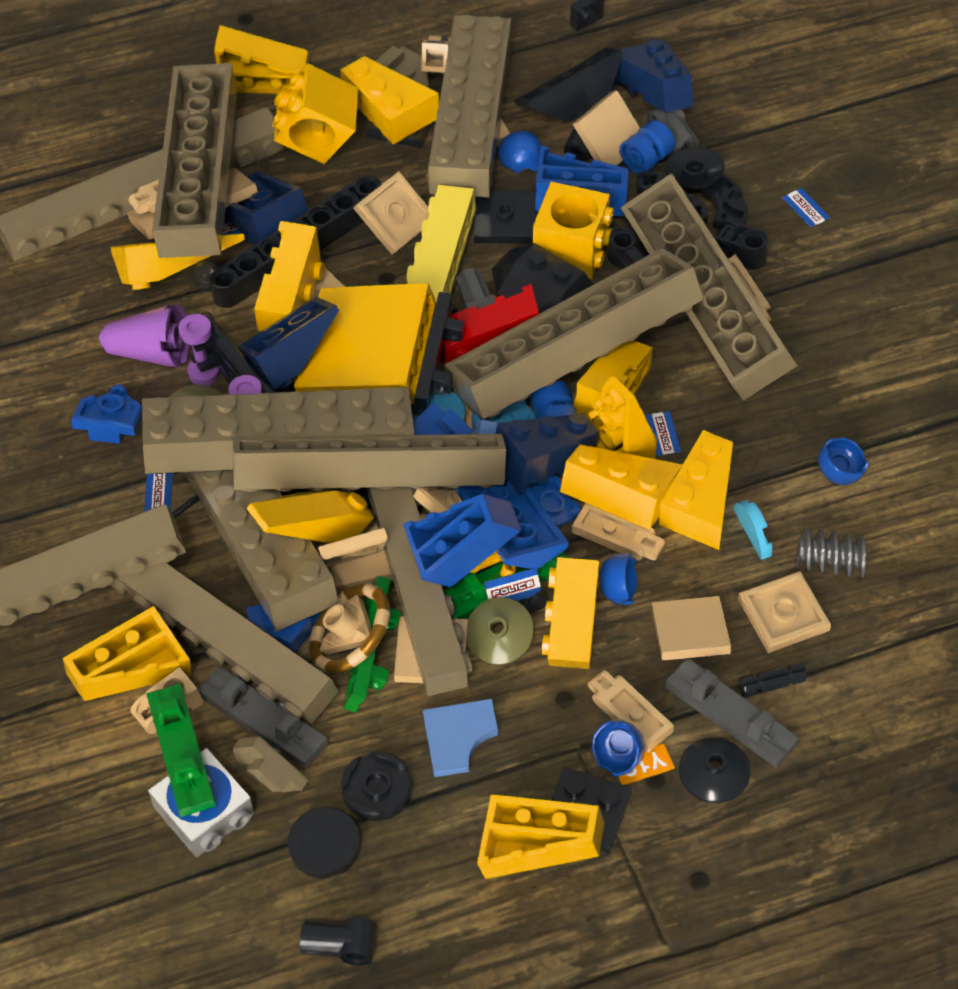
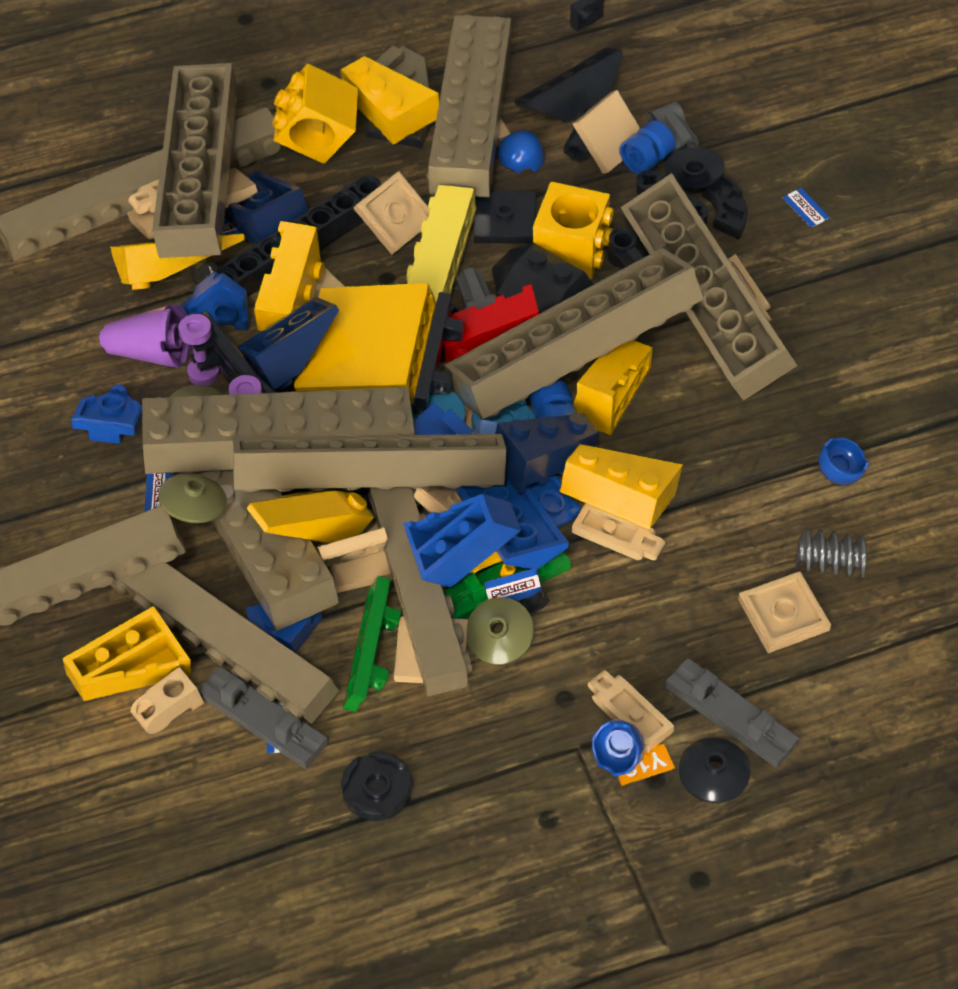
green hinge [146,683,216,817] -> none
piece [148,748,254,858] -> none
yellow wedge [214,25,310,94] -> none
dark tan plate [233,736,308,792] -> none
black tile [287,807,361,879] -> none
black piece [300,917,377,966] -> none
tan piece [309,583,390,673] -> none
tan leg [422,35,451,73] -> none
medium blue tile [423,699,498,778] -> none
yellow wedge [477,794,605,879] -> none
blue wedge [535,145,629,217] -> none
yellow wedge [542,557,599,669] -> none
black wing [552,767,632,854] -> none
yellow wedge [587,375,657,459] -> none
blue hair [599,552,637,605] -> none
dark blue wedge [613,39,693,112] -> none
sticker [645,411,681,456] -> none
tan tile [652,596,731,661] -> none
yellow wedge [659,430,733,550] -> none
black piece [713,218,768,270] -> none
medium azure tile [733,500,772,560] -> none
black axle [738,662,807,697] -> none
none -> olive dish [158,474,227,523]
none -> blue plate [182,272,250,330]

